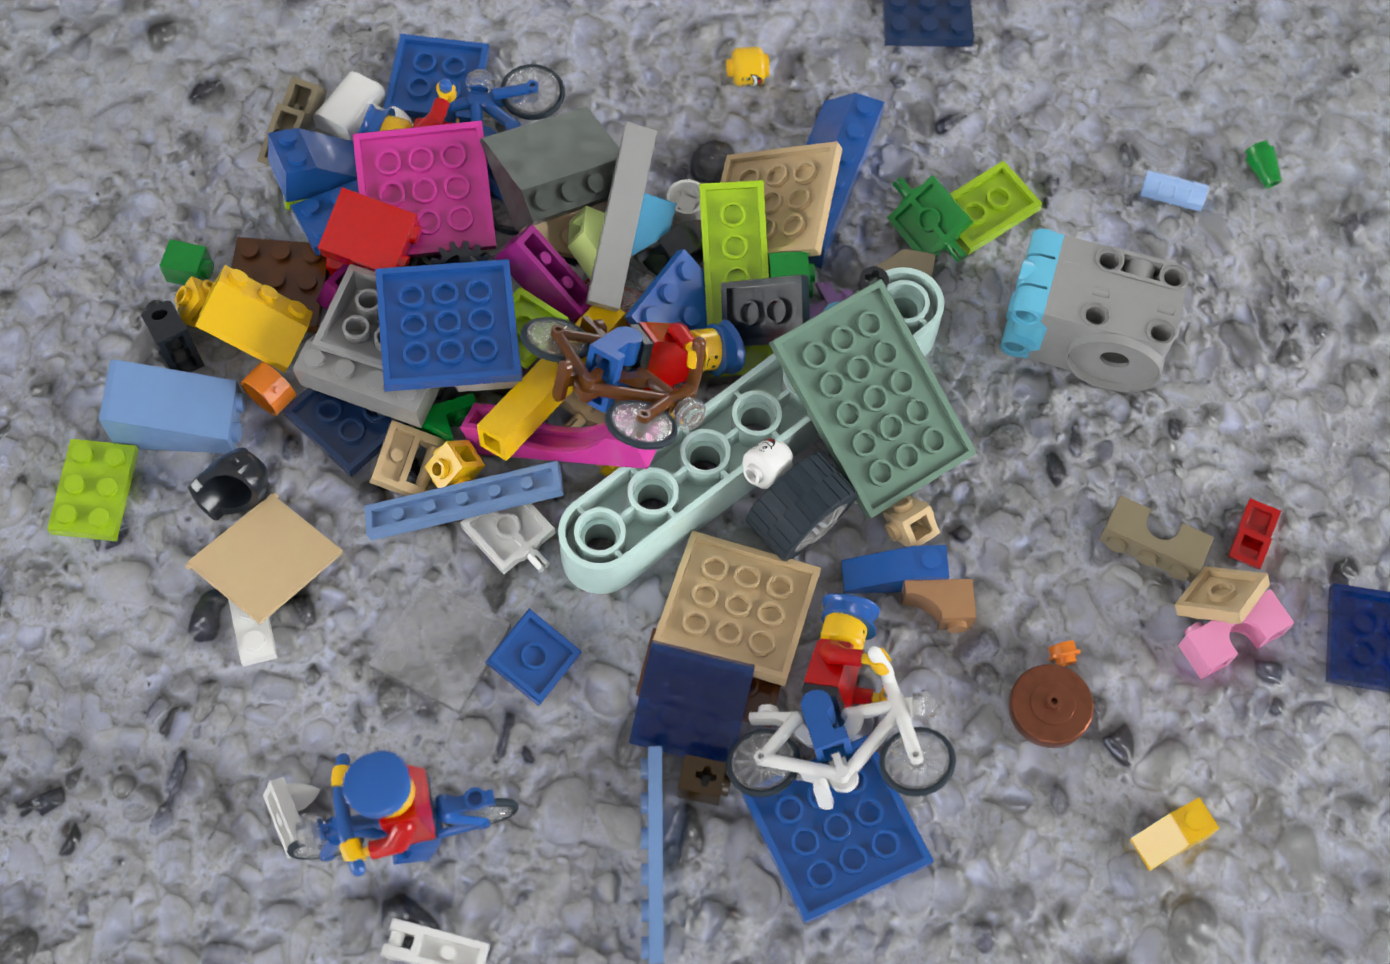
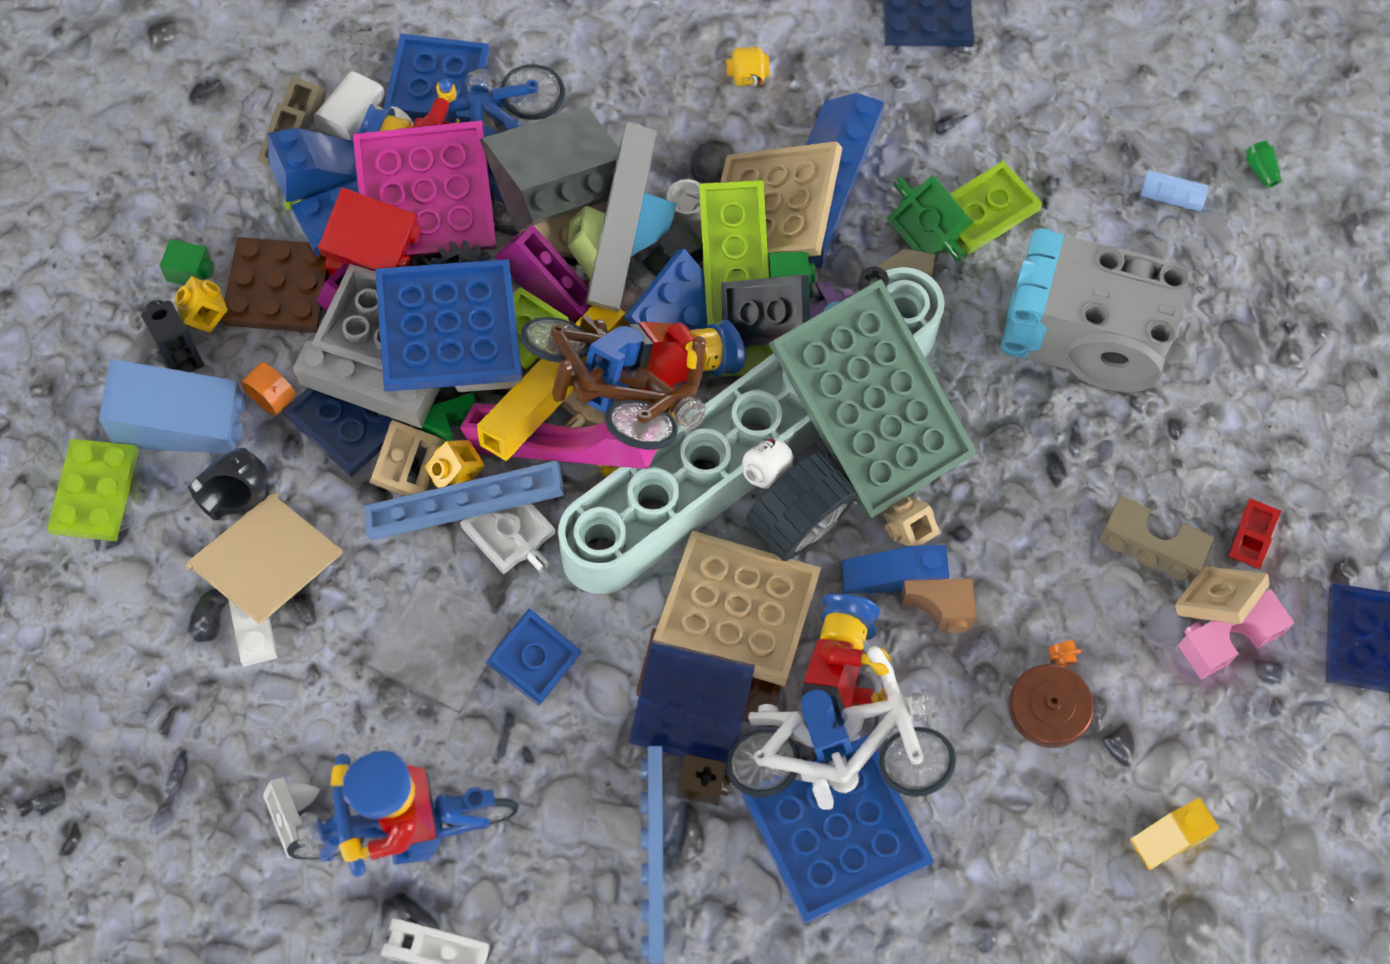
yellow slope [195,265,313,373] -> none

